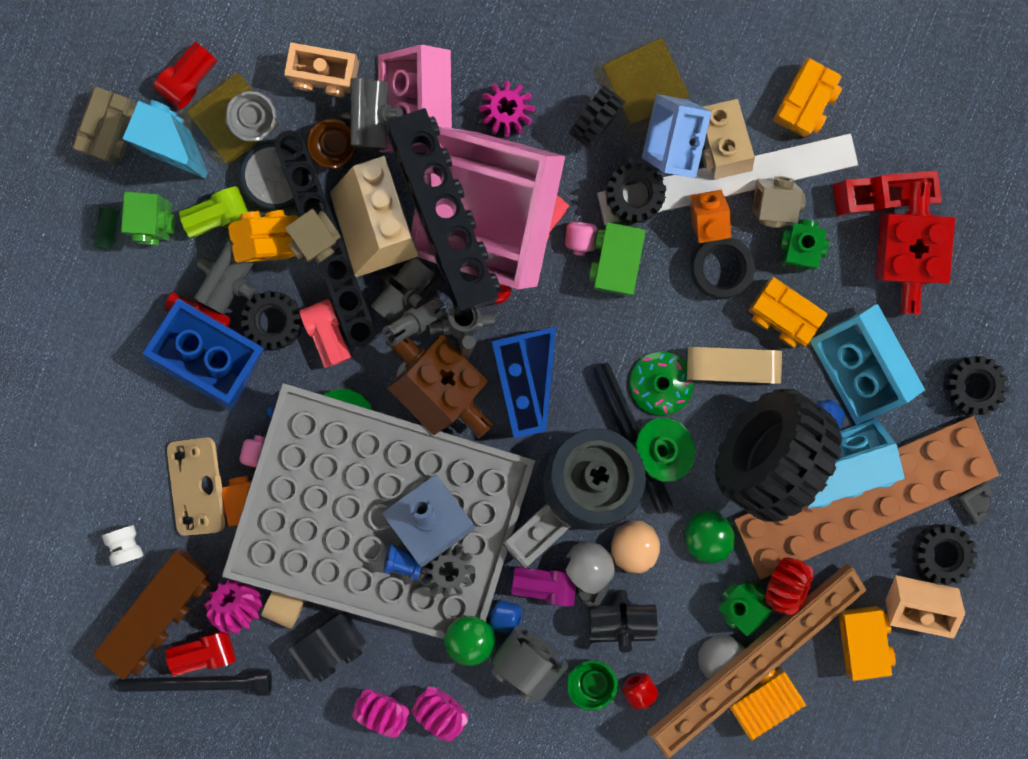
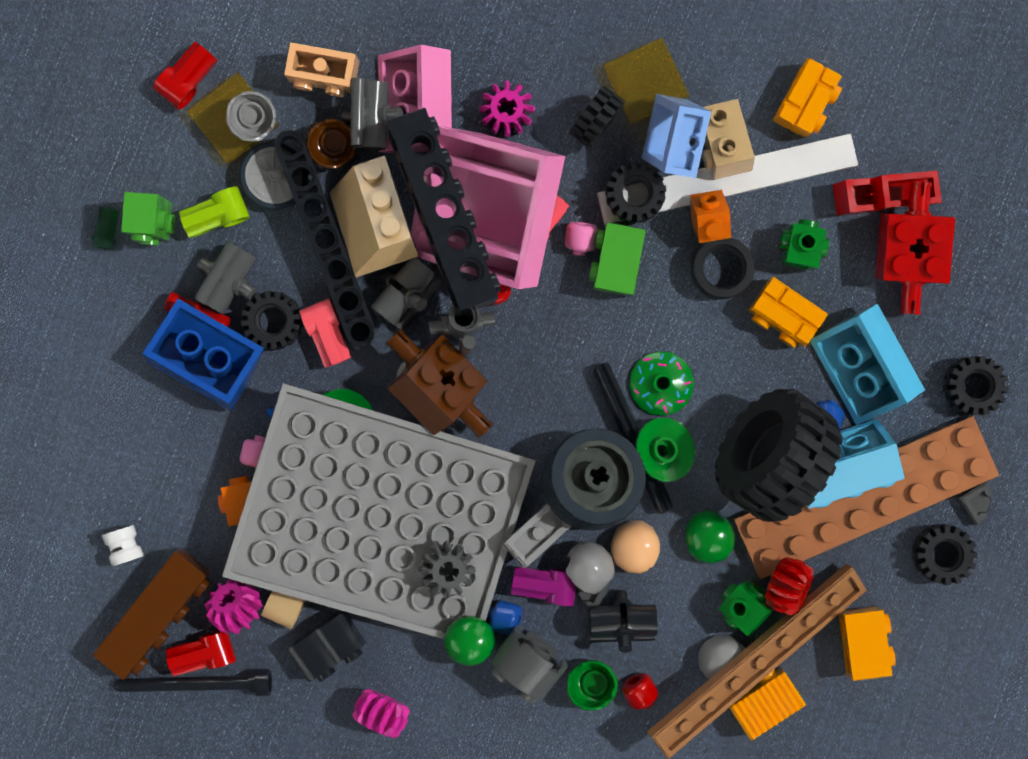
dark tan brick [72,86,137,165] -> none
medium azure slope [123,100,208,179] -> none
tan axle [167,437,225,536] -> none
light orange brick [228,210,299,263] -> none
dark tan brick [285,209,341,264] -> none
dark grey pin [382,297,446,346] -> none
sand blue tile [382,474,476,568] -> none
blue bush [383,544,421,581] -> none
dark pink gear [411,686,469,742] -> none
blue wedge [492,326,557,439] -> none
tan beam [687,347,782,384] -> none
dark tan brick [752,176,806,228] -> none
light nougat brick [885,575,965,639] -> none

